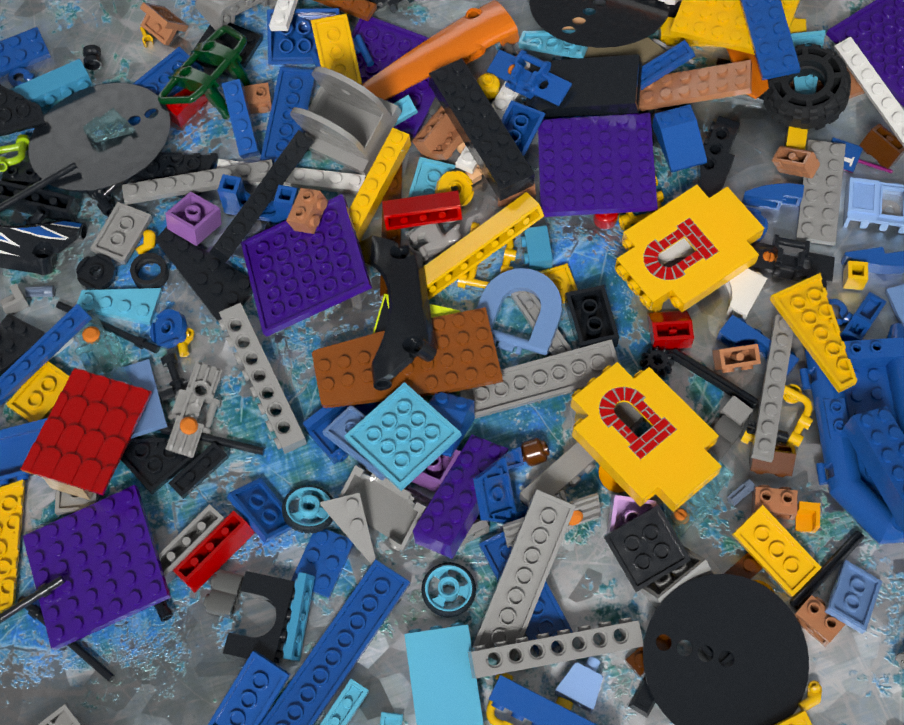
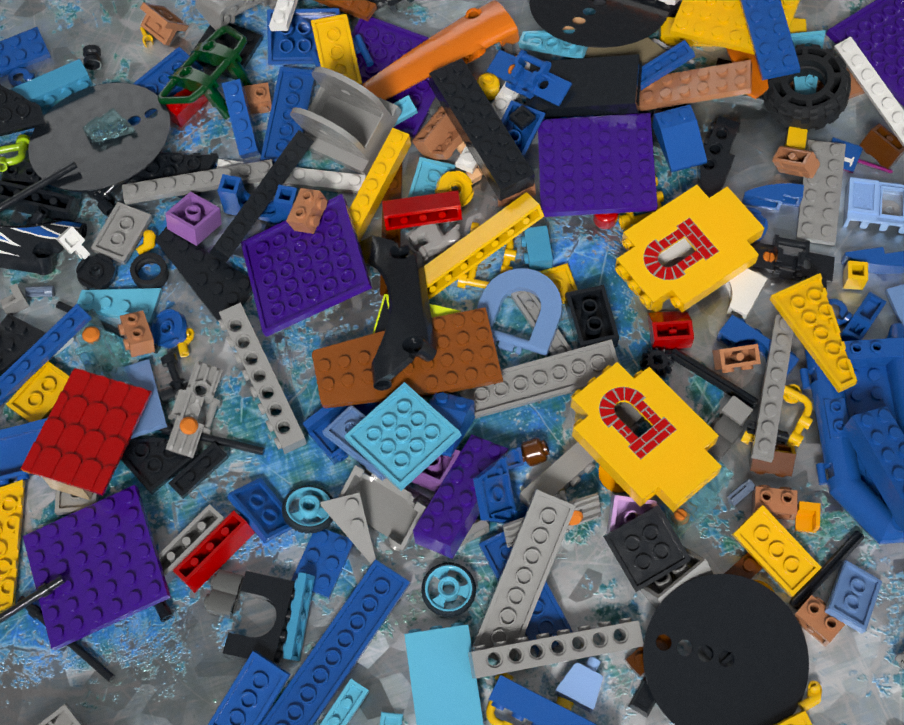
none -> white plate [56,226,90,260]
none -> nougat brick [118,310,155,358]
none -> black tile [509,105,536,131]

